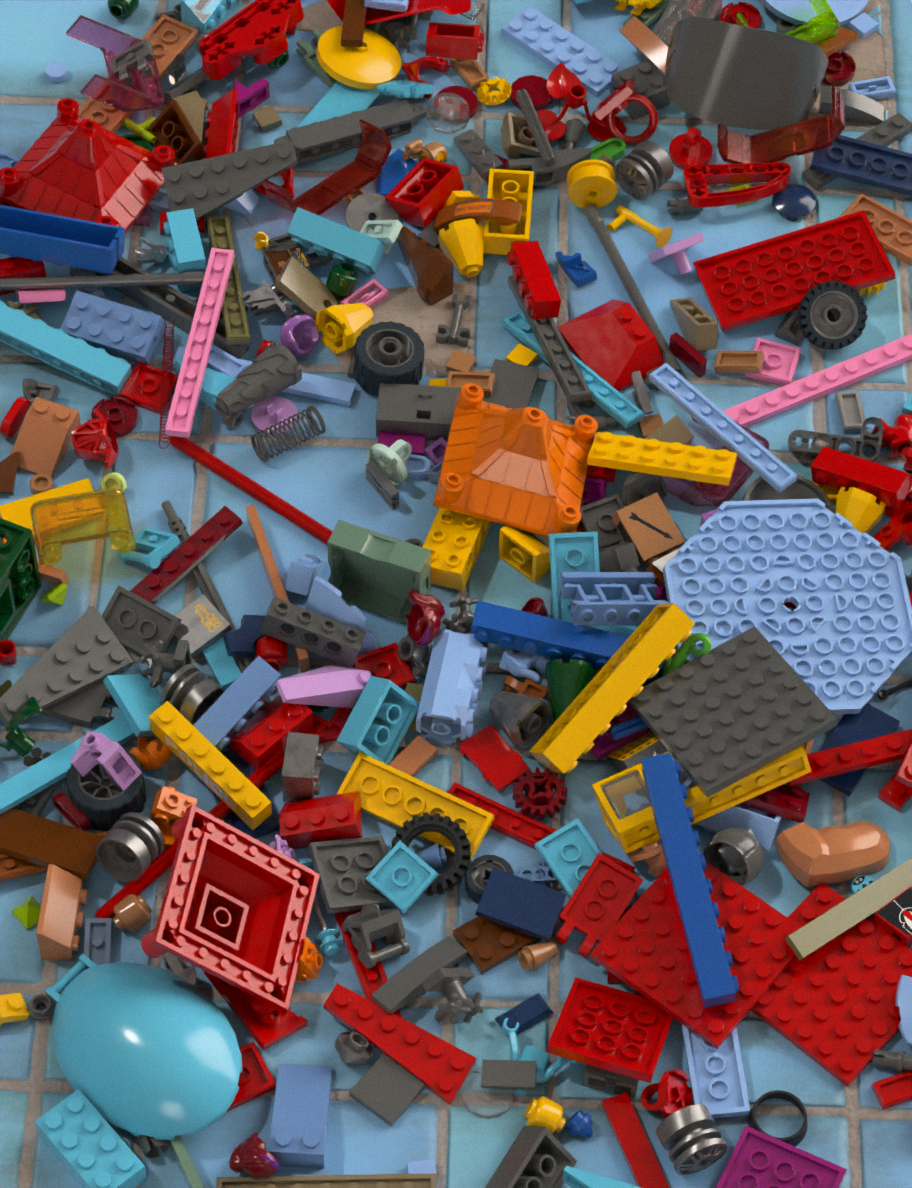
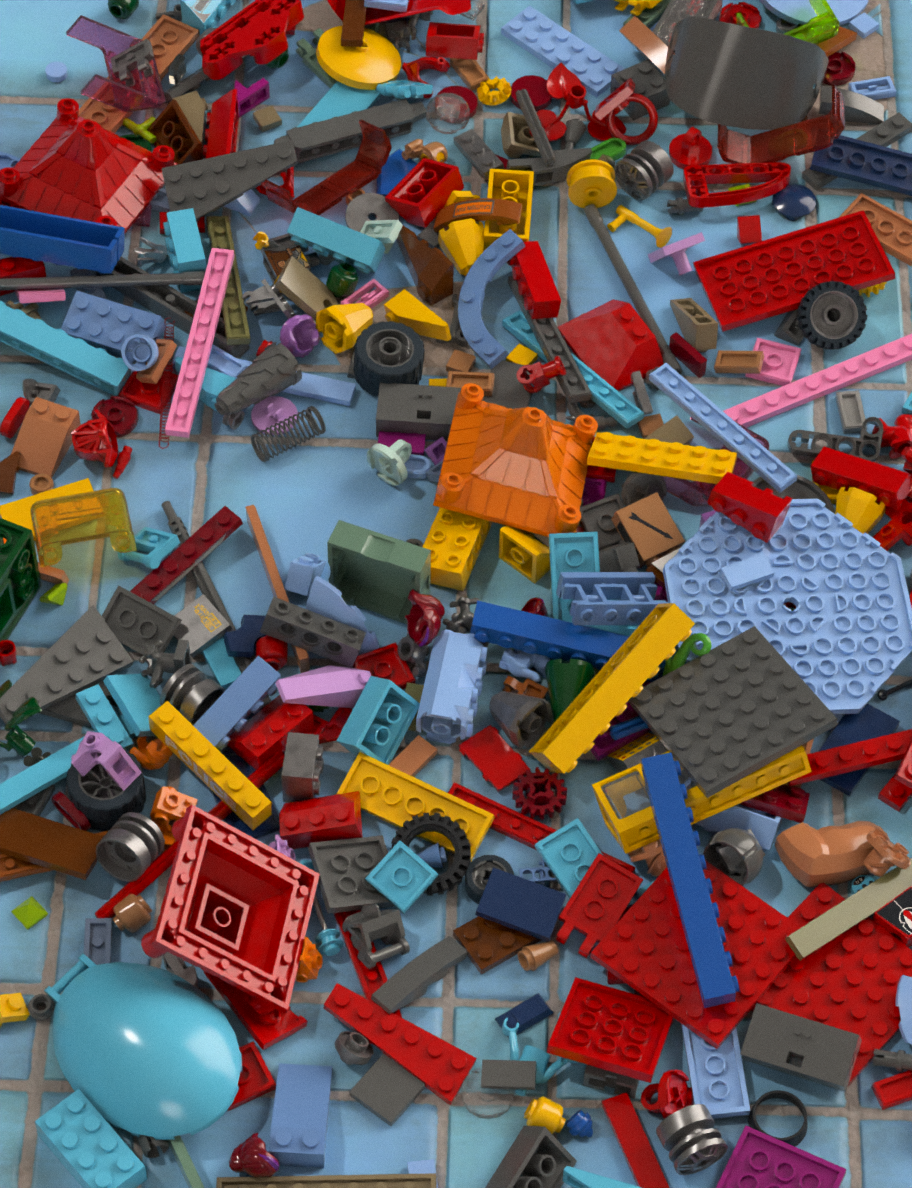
nougat slope [36,864,88,961] -> none
yellowish green tile [101,472,127,497] -> none
red axle [169,436,333,544] -> none
flat silver tile [365,461,399,510] -> none
dark grey piece [422,968,484,1024] -> none
blue slope [555,251,597,287] -> none
none -> medium azure plate [75,684,133,750]
none -> red piece [113,446,133,479]
none -> light blue helmet [121,334,159,371]
none -> nougat plate [136,339,177,384]
none -> yellow slope [384,289,452,341]
none -> medium blue plate [458,229,525,369]
none -> red connector [516,356,566,393]
none -> red wedge [707,472,793,543]
none -> light blue tile [719,553,775,591]
none -> red slope [737,215,762,244]
none -> dark grey brick [740,1003,862,1092]
none -> nougat plate [863,828,911,877]

